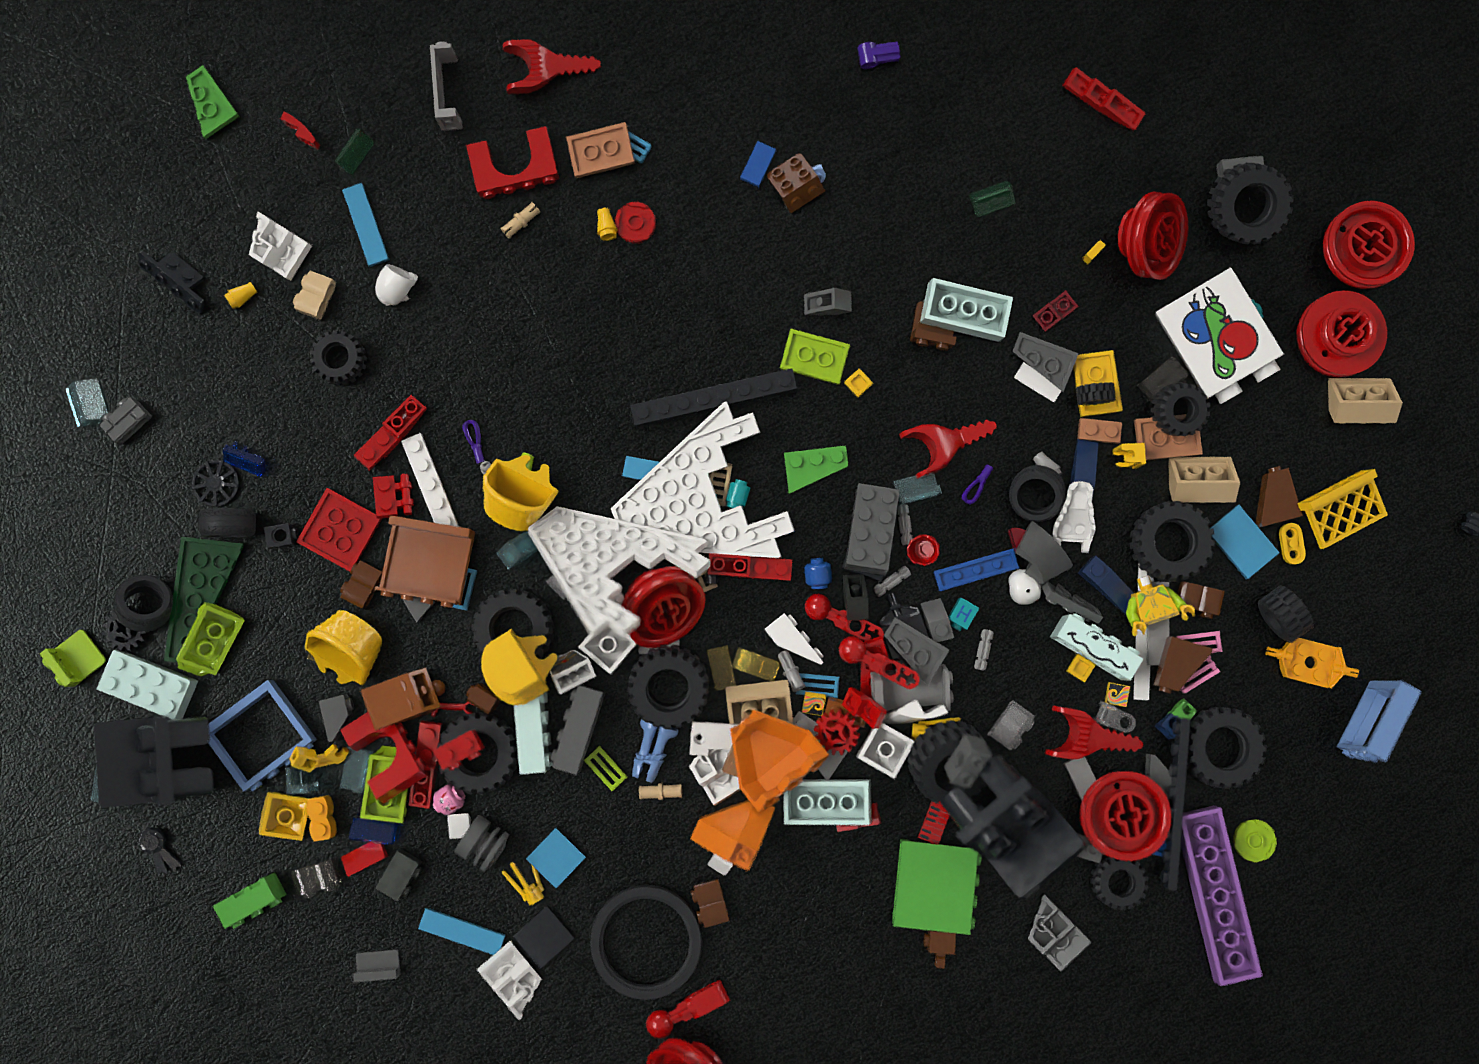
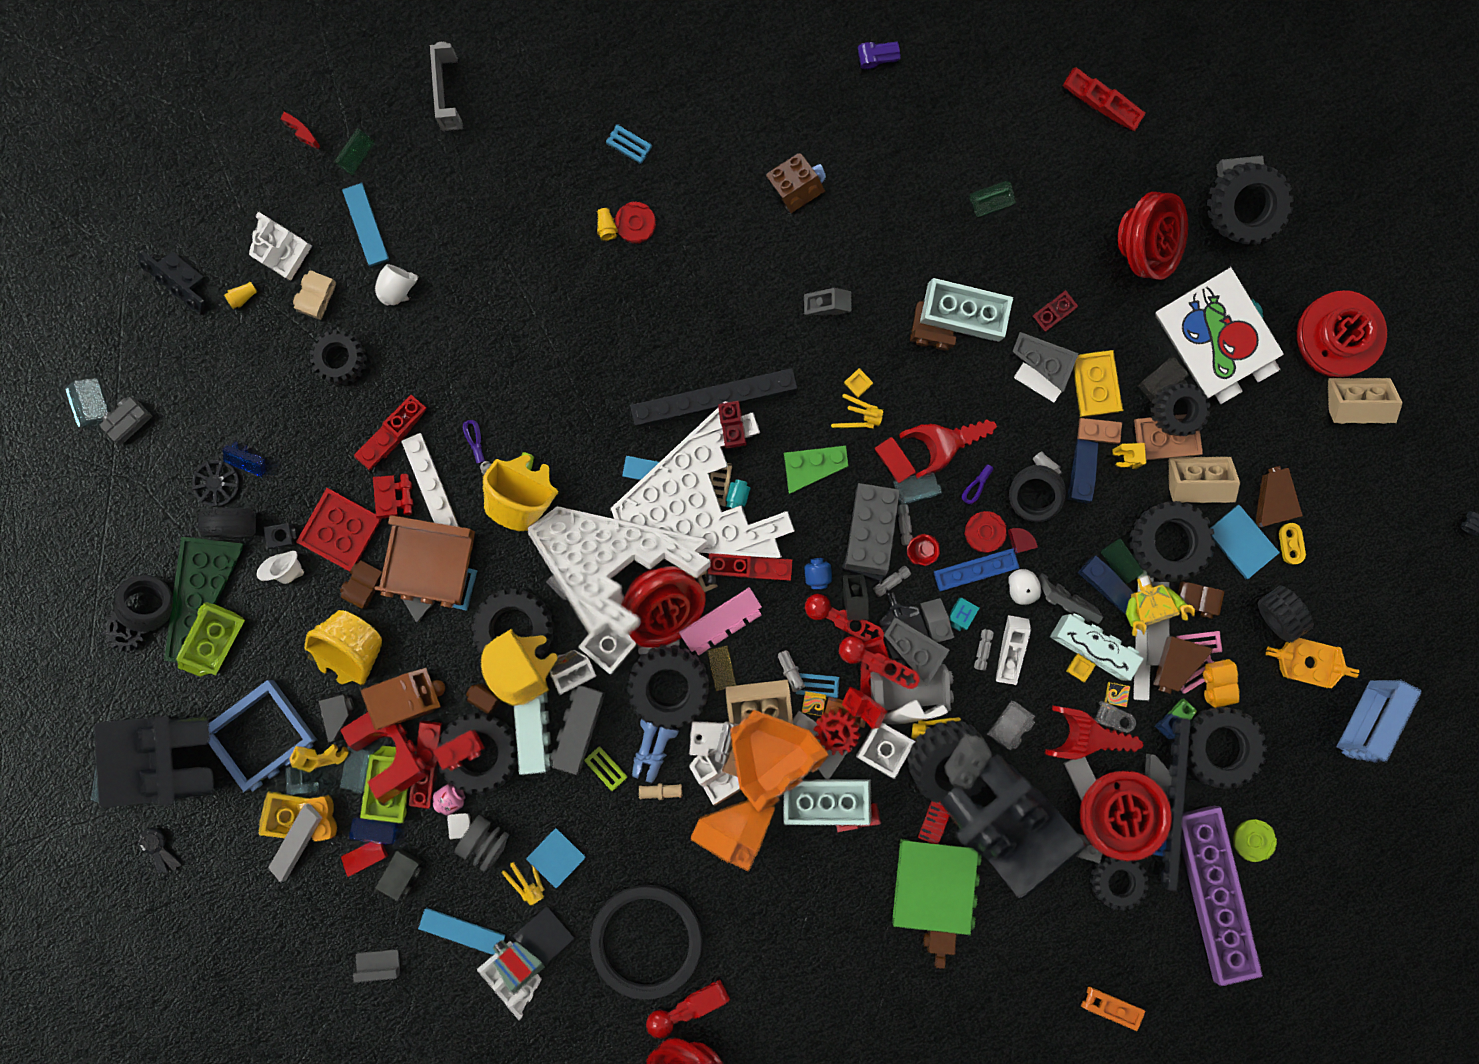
lime bracket [40,630,106,687] -> none
light aqua brick [97,650,198,720] -> none
bright green wing [186,65,239,139] -> none
bright green wedge [213,873,287,929] -> none
clear smoke brick [291,858,342,899] -> none
red piece [431,702,474,717] -> none
red arch [466,126,559,199] -> none
clear light blue slope [496,531,538,570] -> none
tan pin [501,202,540,238] -> none
red animal [503,40,600,94] -> none
nougat plate [566,122,635,178] -> none
reddish brown brick [691,878,730,928] -> none
white slope [708,854,733,875] -> none
clear yellow slope [732,648,780,682] -> none
blue tile [740,141,776,187] -> none
white slope [764,613,824,665] -> none
lime tile [780,329,850,385] -> none
dark grey slope [1015,521,1073,584] -> none
dark grey slope [1028,895,1092,972] -> none
white animal [1052,481,1095,553] -> none
black tyre [1076,382,1116,405] -> none
yellow tile [1083,240,1106,264] -> none
yellow fence [1297,469,1388,549] -> none
red wheel [1323,201,1415,289] -> none
none -> white piece [257,551,304,584]
none -> light grey tile [268,803,322,882]
none -> torso [493,940,544,995]
none -> bright pink windscreen [679,588,761,655]
none -> light grey axle [715,722,735,763]
none -> dark red slope [718,400,747,449]
none -> yellow plant [831,394,883,429]
none -> red slope [874,437,916,483]
none -> red tile [965,511,1007,553]
none -> white slope [996,615,1031,685]
none -> orange plate [1081,986,1145,1031]
none -> clear green slope [1101,539,1144,584]
none -> light orange brick [1203,659,1239,708]

